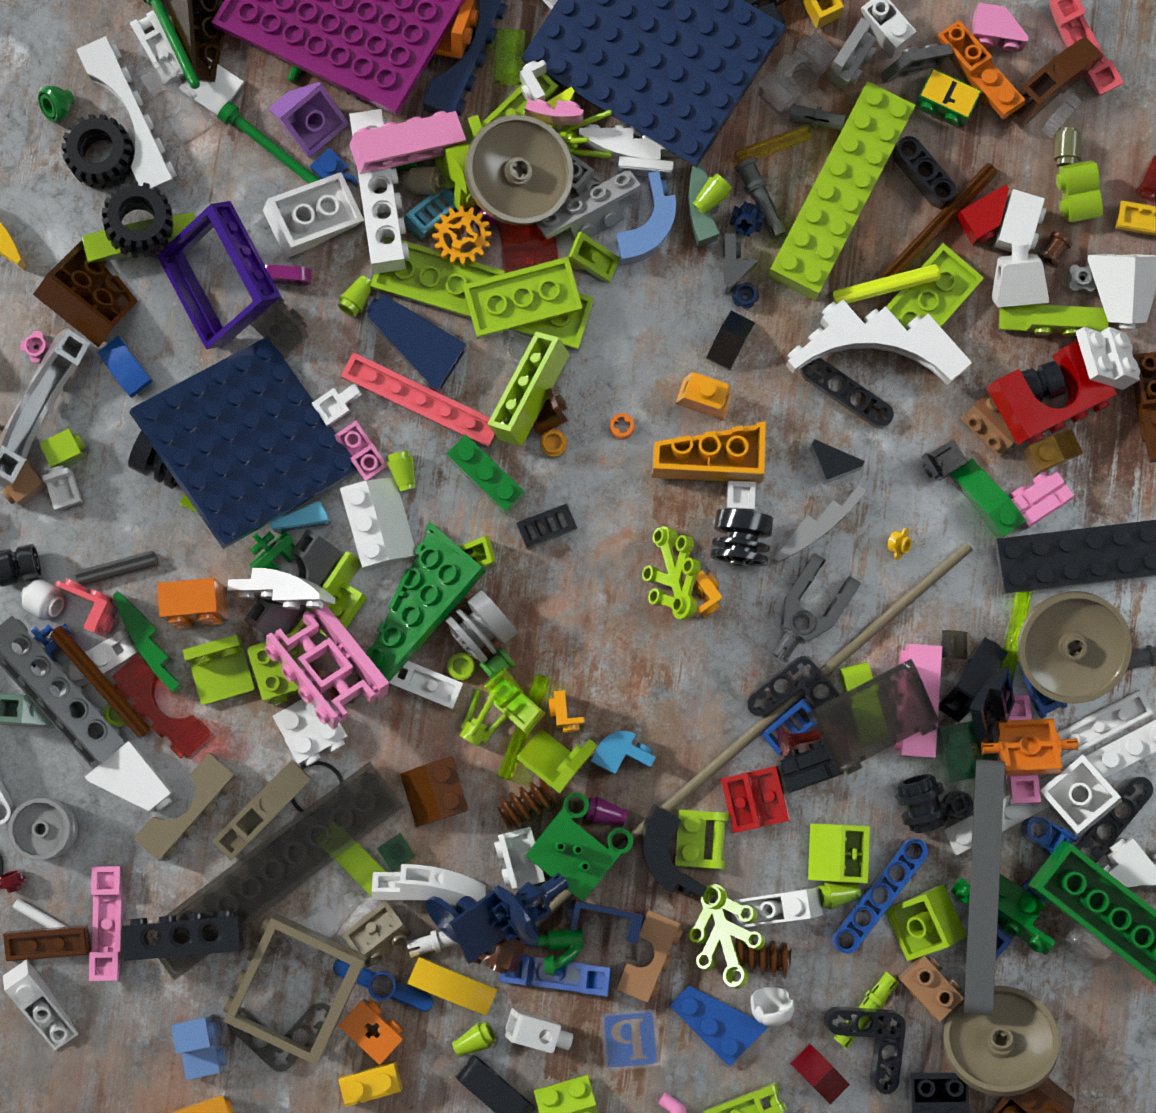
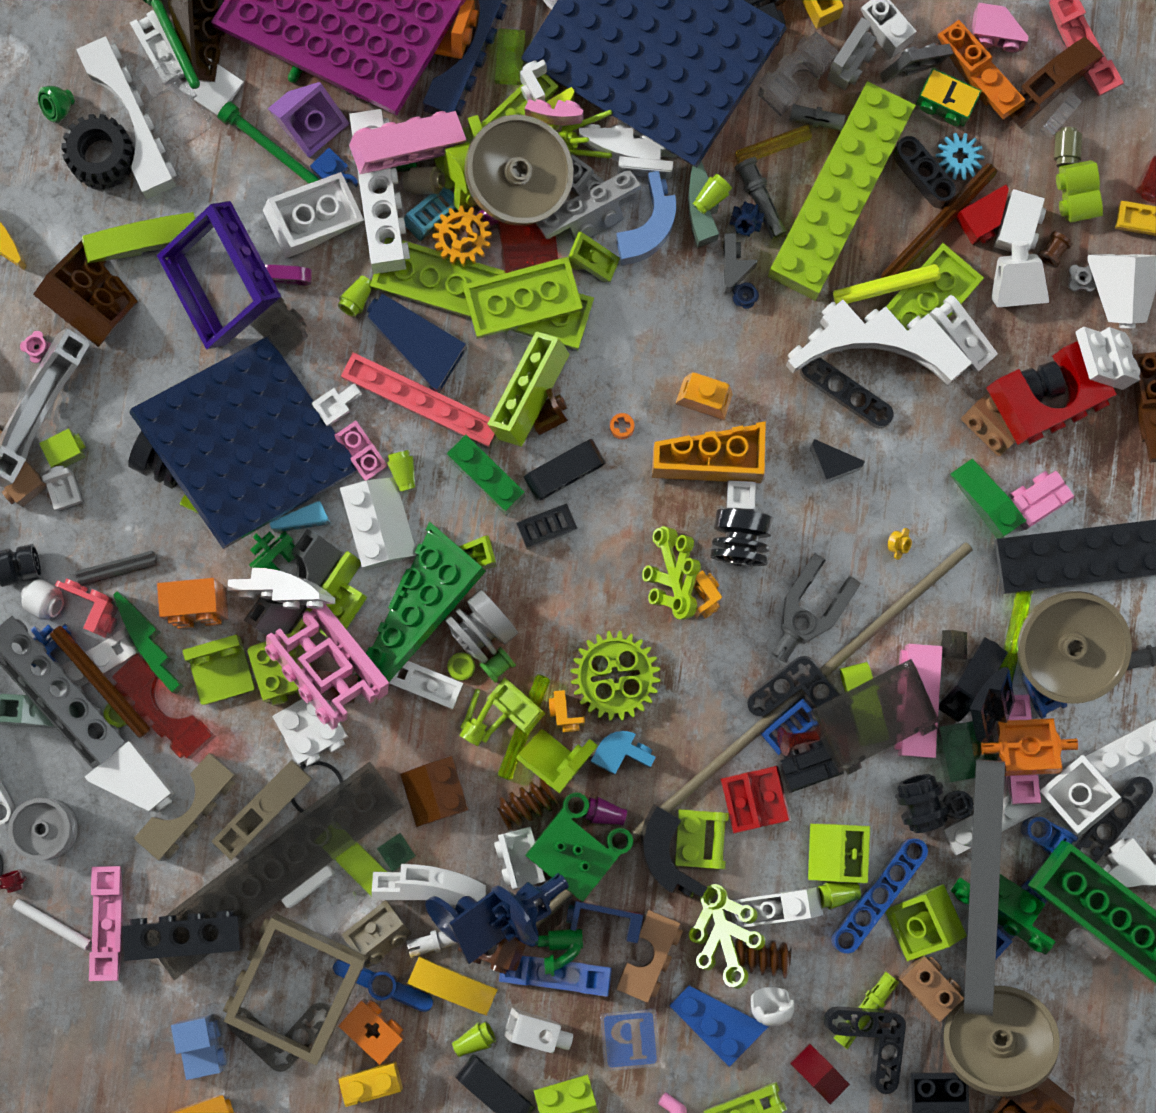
reddish brown tile [3,925,91,961] -> none
white slope [3,959,78,1050] -> none
blue slope [98,335,153,398] -> none
black tyre [102,181,173,258] -> none
clear neon green plate [484,668,523,709] -> none
light orange plate [540,429,567,457] -> none
black slope [706,310,755,370] -> none
light grey slope [772,484,867,565] -> none
black bracket [922,439,968,481] -> none
lime bracket [999,304,1109,337] -> none
pearl gold slope [1022,429,1084,476] -> none
white tile [1057,689,1154,762] -> none
none -> white tile [281,865,335,908]
none -> black beam [523,439,606,501]
none -> lime gear [570,631,660,721]
none -> white plate [930,295,998,371]
none -> medium azure gear [936,133,984,180]

